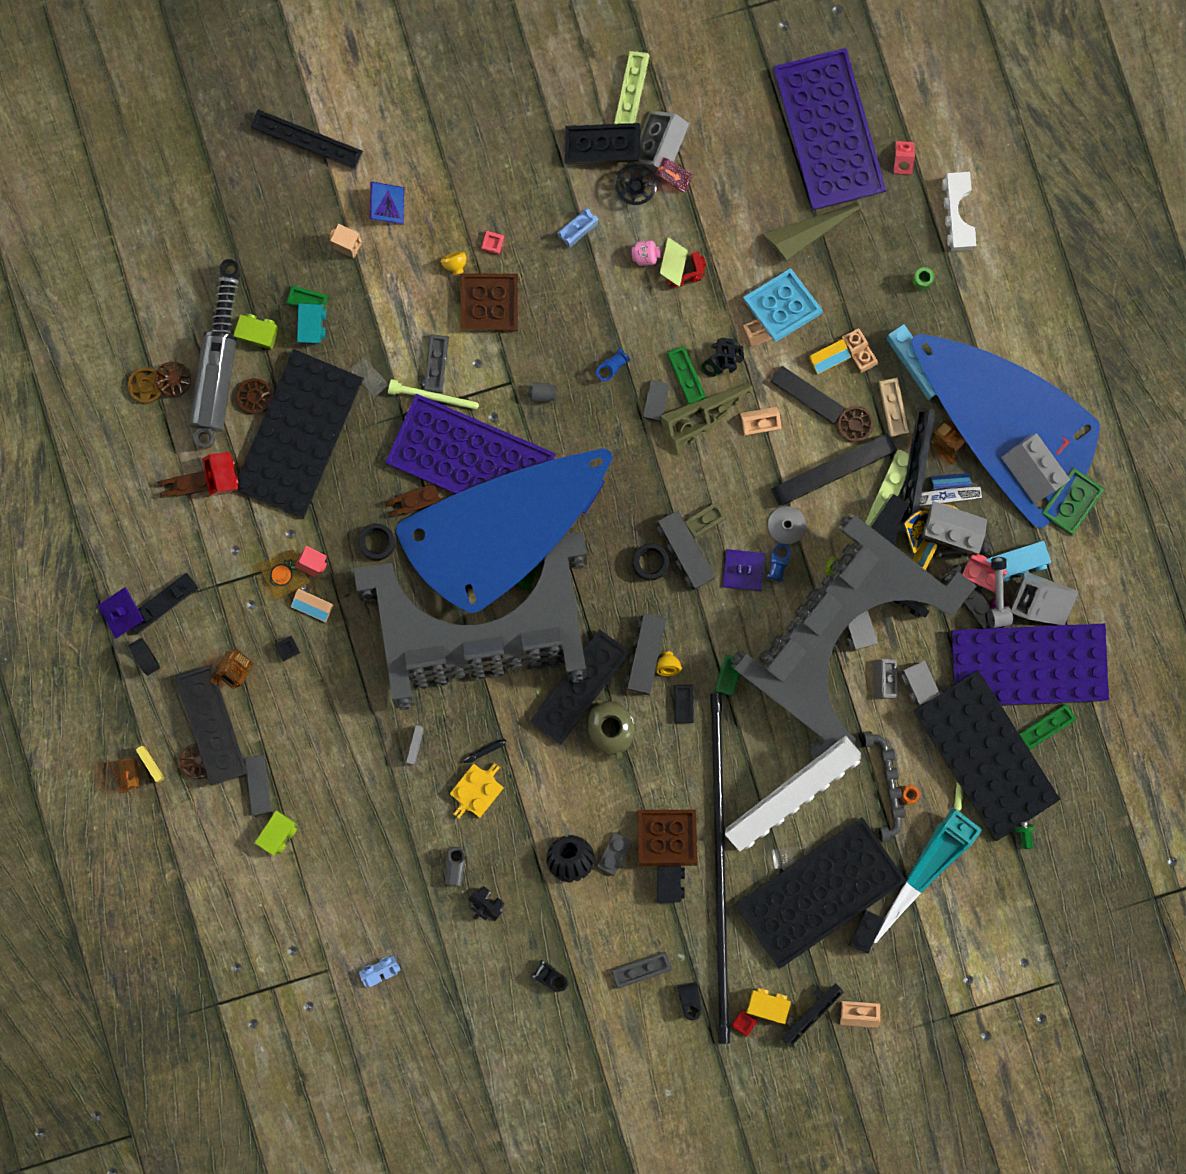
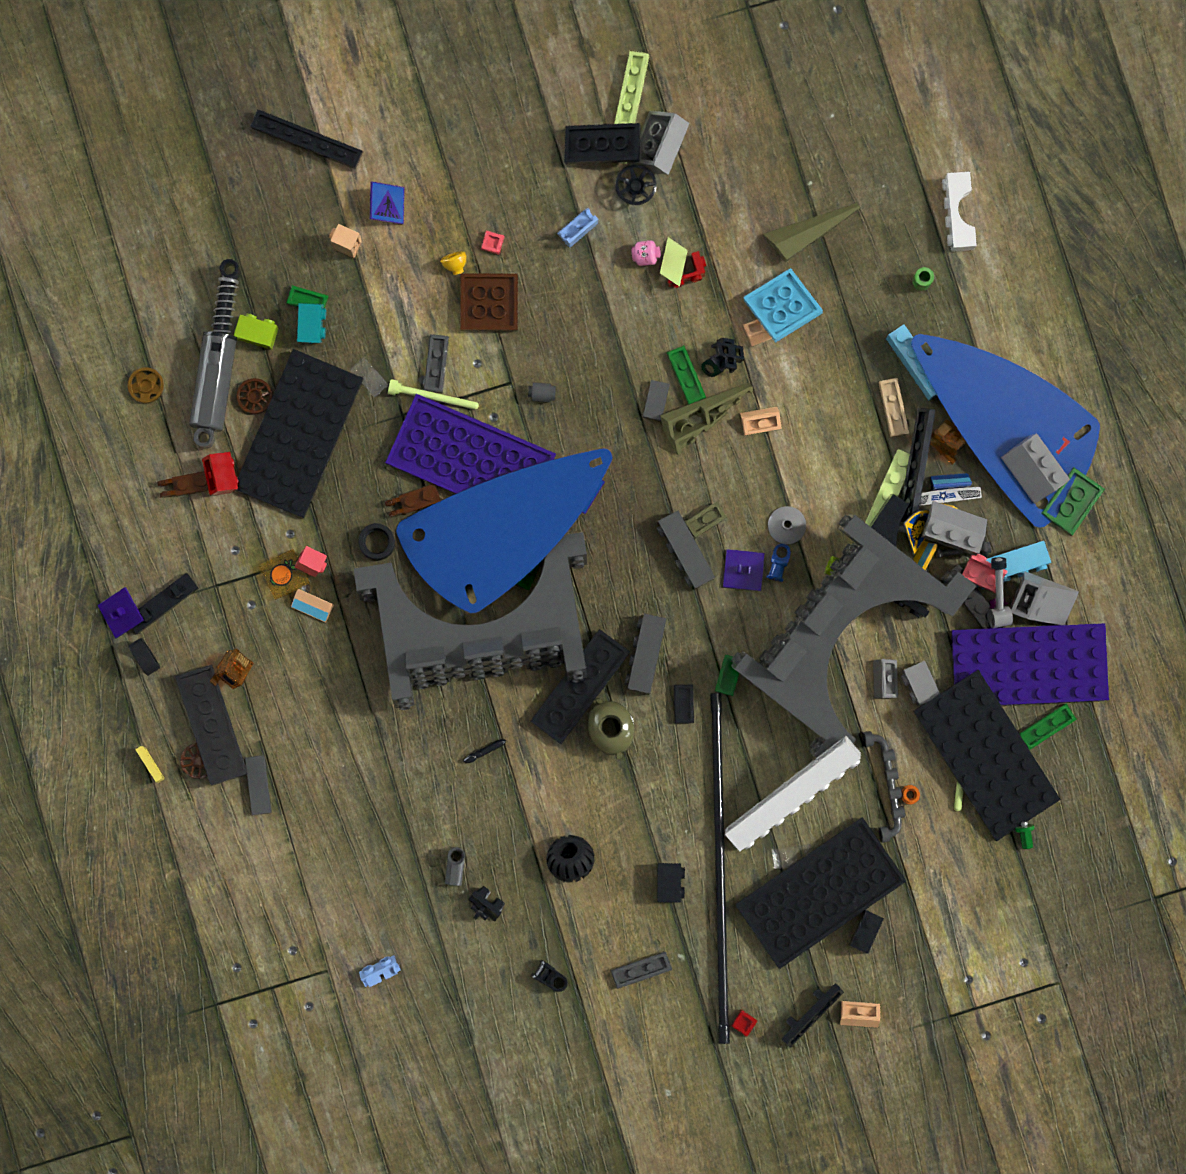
clear orange piece [107,758,141,793] -> none
reddish brown wheel [155,361,191,397] -> none
lime brick [255,811,297,856] -> none
black plate [274,636,300,662] -> none
light grey tile [406,725,424,765] -> none
yellow plate [449,763,504,819] -> none
blue connector [595,348,631,381] -> none
dark grey plate [597,833,632,875] -> none
black tyre [633,543,669,581] -> none
reddish brown plate [638,809,698,866] -> none
yellow brick [655,651,682,676] -> none
clear pink tile [656,158,693,192] -> none
black piece [677,982,701,1020] -> none
yellow brick [746,988,791,1024] -> none
black tile [771,366,845,424] -> none
black beam [771,433,897,507] -> none
dark purple plate [773,48,886,211] -> none
slope [809,339,851,375] -> none
reddish brown wheel [838,406,874,442] -> none
light nougat slope [842,328,878,373] -> none
light grey brick [845,610,878,651] -> none
teal plate [873,808,982,943] -> none
coral bracket [893,141,915,175] -> none

